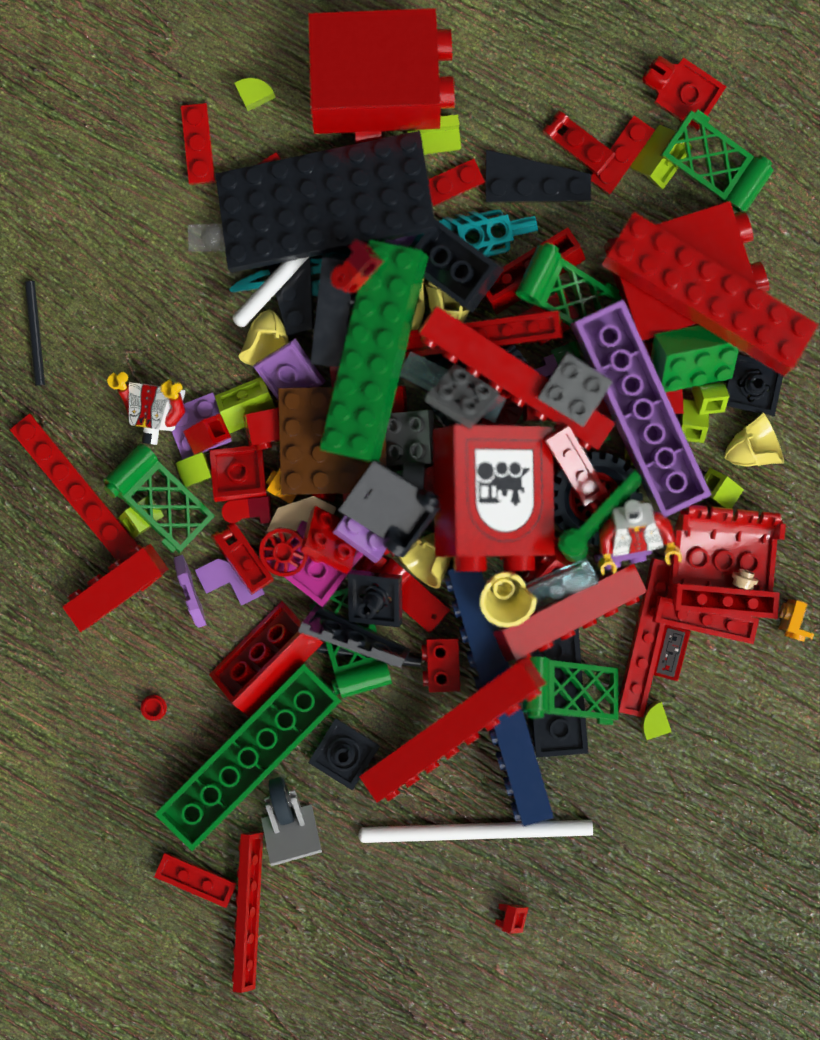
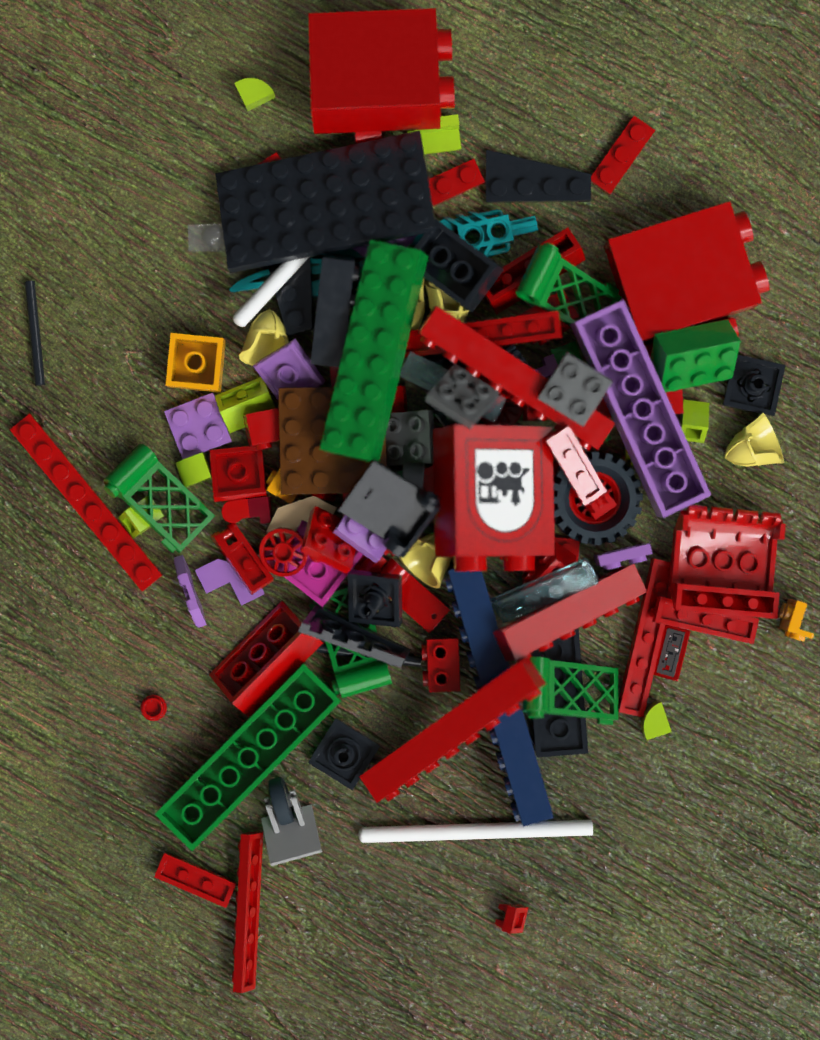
red brick [62,544,169,633] -> none
torso [107,372,185,445] -> none
red plate [181,103,216,185] -> none
red brick [183,414,231,455] -> none
leg [331,239,384,293] -> none
light yellow helmet [480,571,537,627] -> none
red plate [542,110,615,176] -> none
green piece [559,471,642,563] -> none
torso [598,500,681,575] -> none
red brick [602,212,819,376] -> none
lime panel [630,125,693,190] -> none
red plate [642,56,727,132] -> none
green piece [660,110,774,213] -> none
lime brick [692,382,729,415] -> none
lime brick [704,468,744,508] -> none
tan plate [732,569,758,590] -> none
none -> light orange brick [165,333,226,393]

